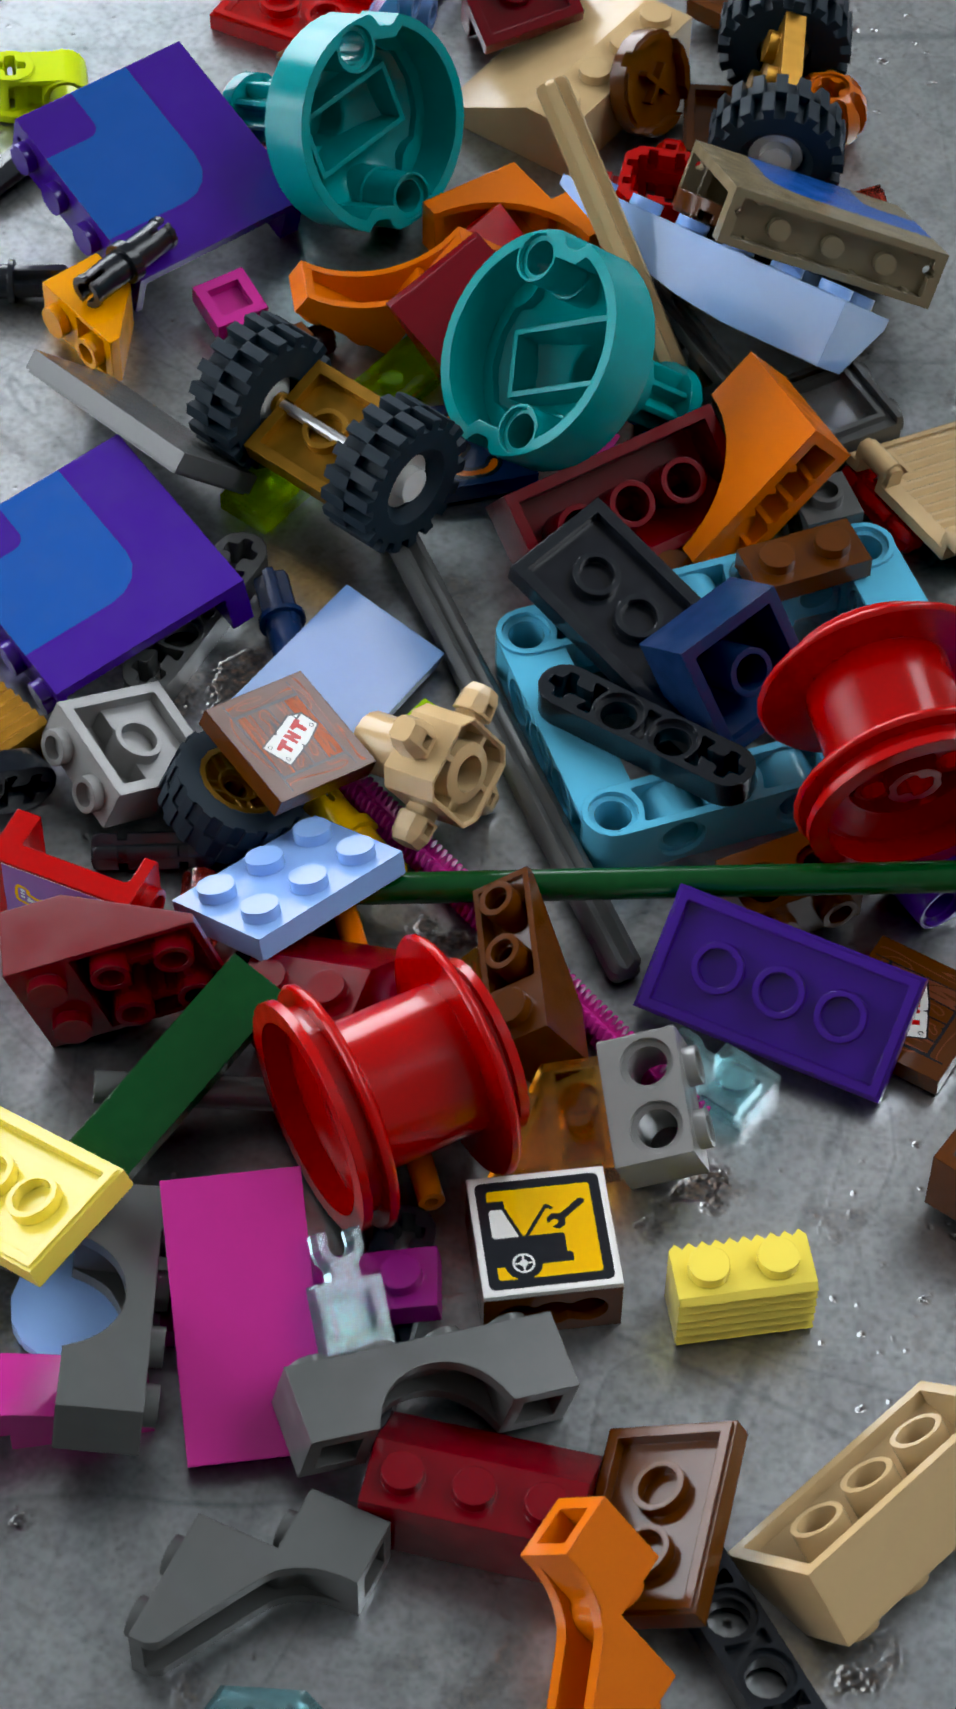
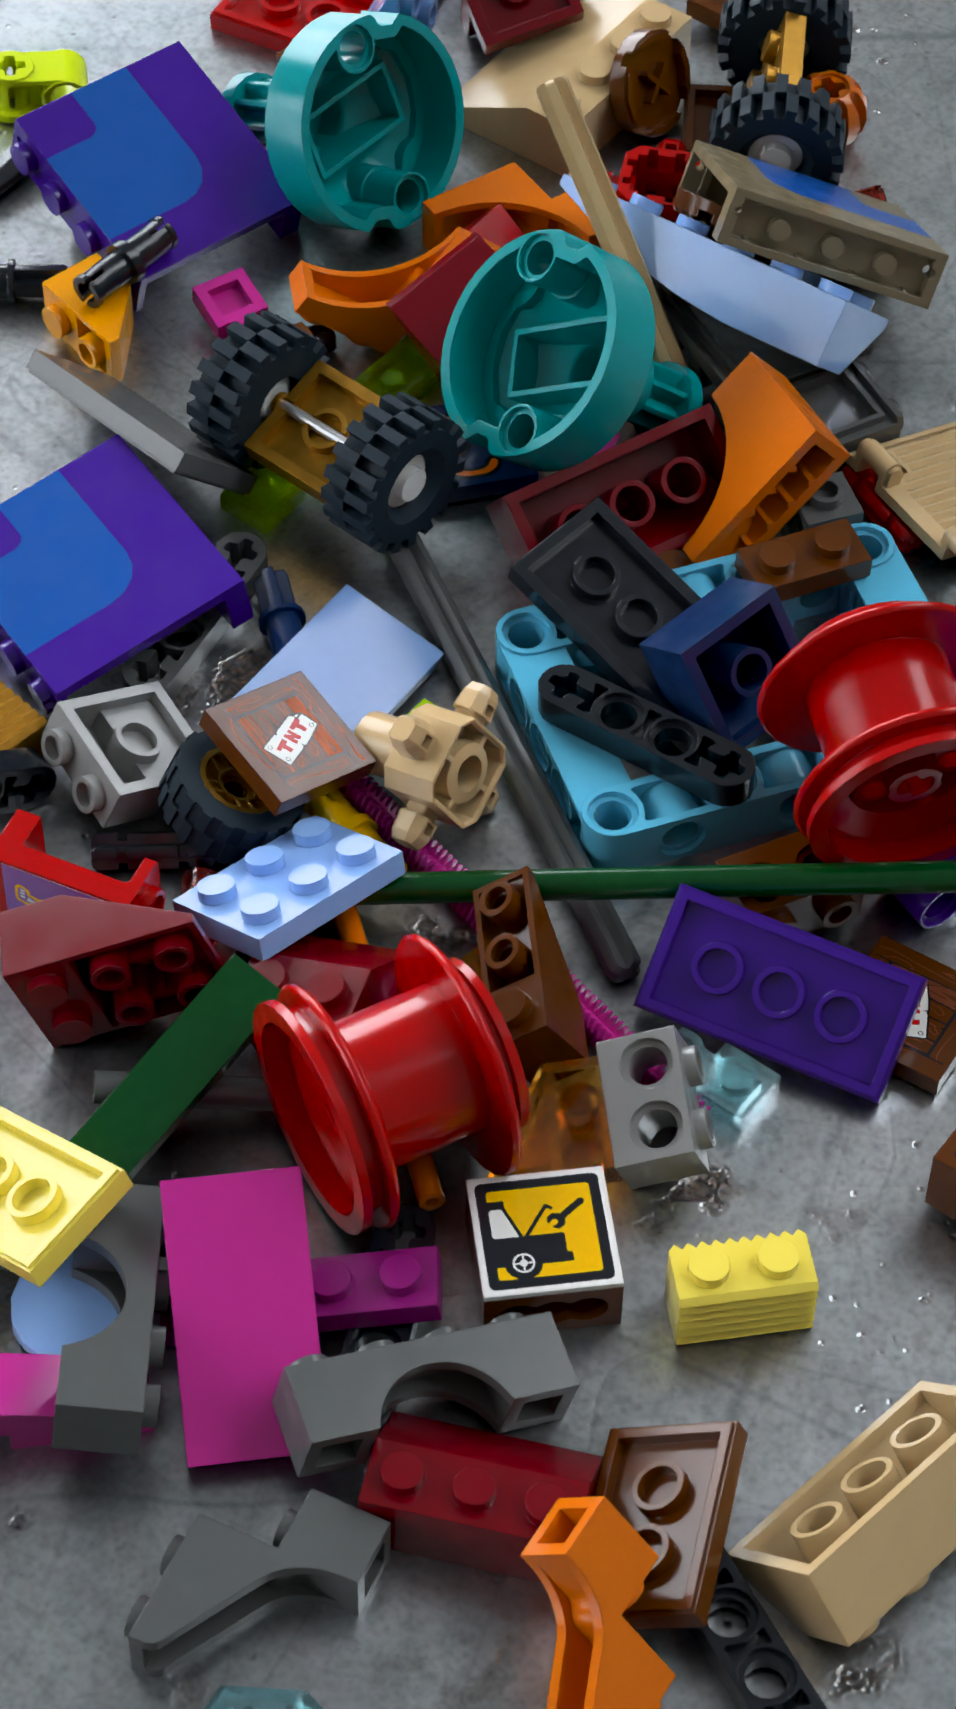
clear light blue plate [306,1226,395,1358] -> none

